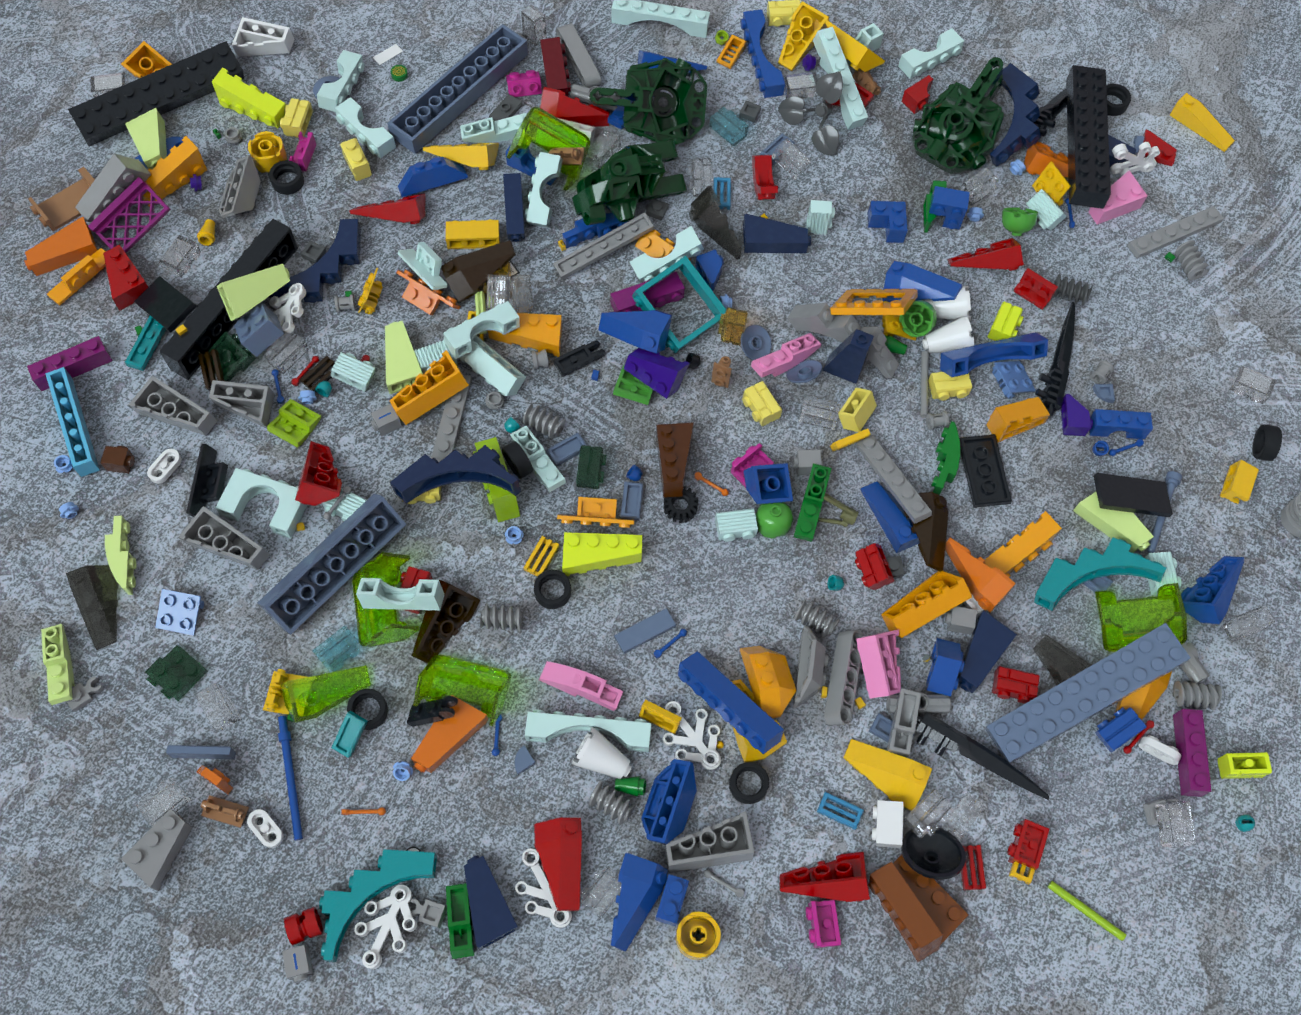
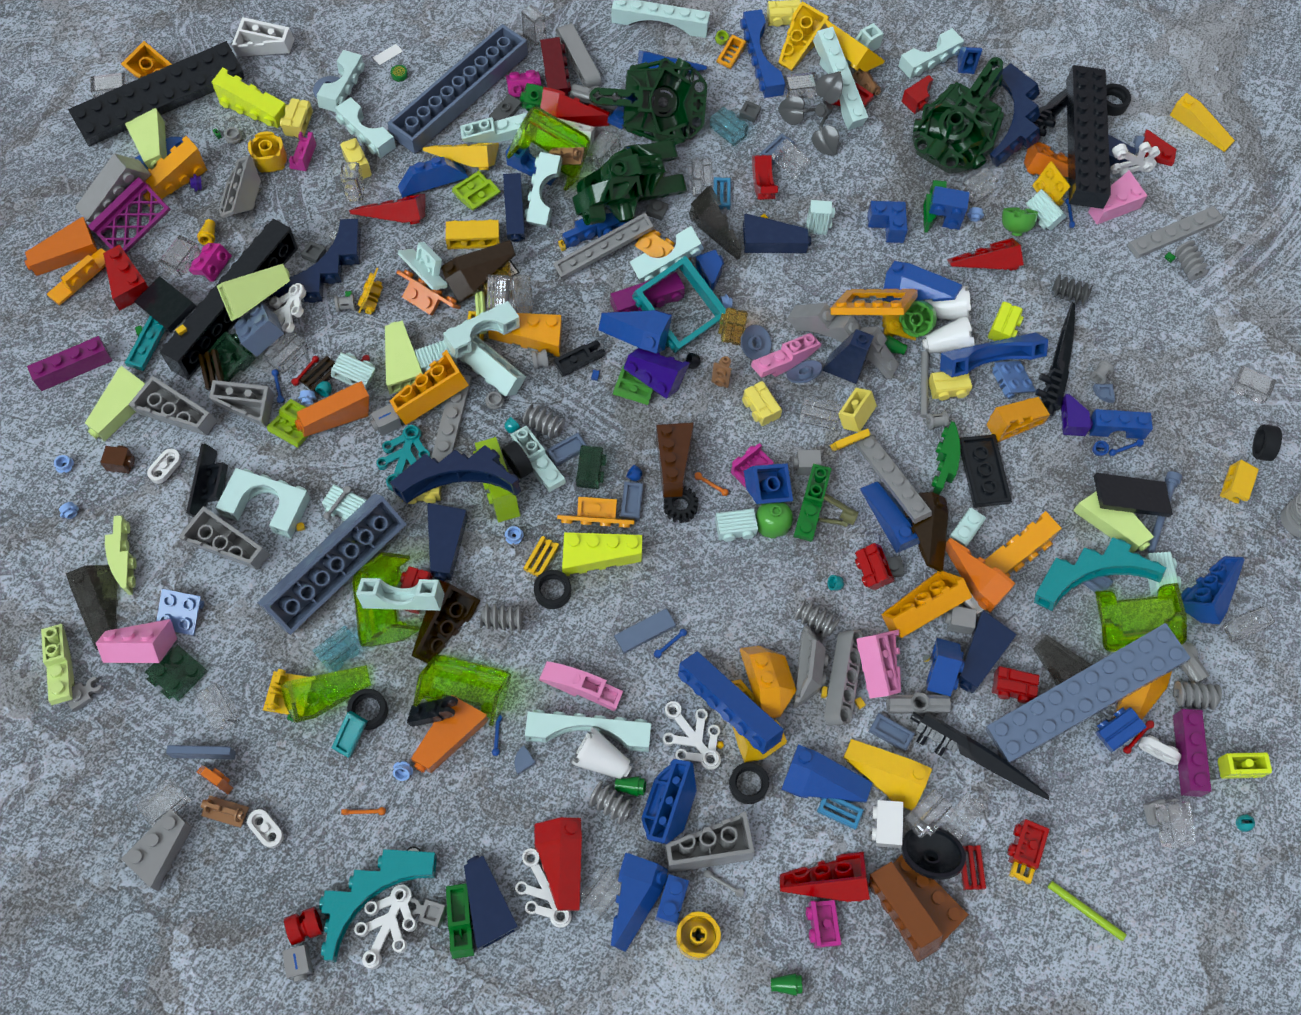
medium nougat panel [28,166,95,232] -> none
medium azure brick [45,367,100,477] -> none
black tyre [269,160,304,195] -> none
blue bar [278,716,303,841] -> none
red wedge [295,441,342,506] -> none
yellow tile [639,699,682,734] -> none
dark purple plate [802,54,816,71] -> none
light grey slope [887,688,921,758] -> none
light blue plate [1010,159,1026,175] -> none
red bracket [1013,268,1058,310] -> none
none -> yellowish green slope [85,366,145,442]
none -> bright pink wedge [96,619,177,663]
none -> dark pink bracket [189,243,232,282]
none -> orange slope [295,381,369,437]
none -> clear brick [340,162,365,202]
none -> teal plant [376,425,431,491]
none -> dark blue slope [427,503,468,581]
none -> lime slope [452,170,501,211]
none -> green brick [520,83,543,112]
none -> green cone [771,973,803,996]
none -> blue wedge [781,744,872,803]
none -> light aqua brick [946,508,986,547]
none -> blue slope [957,46,982,74]

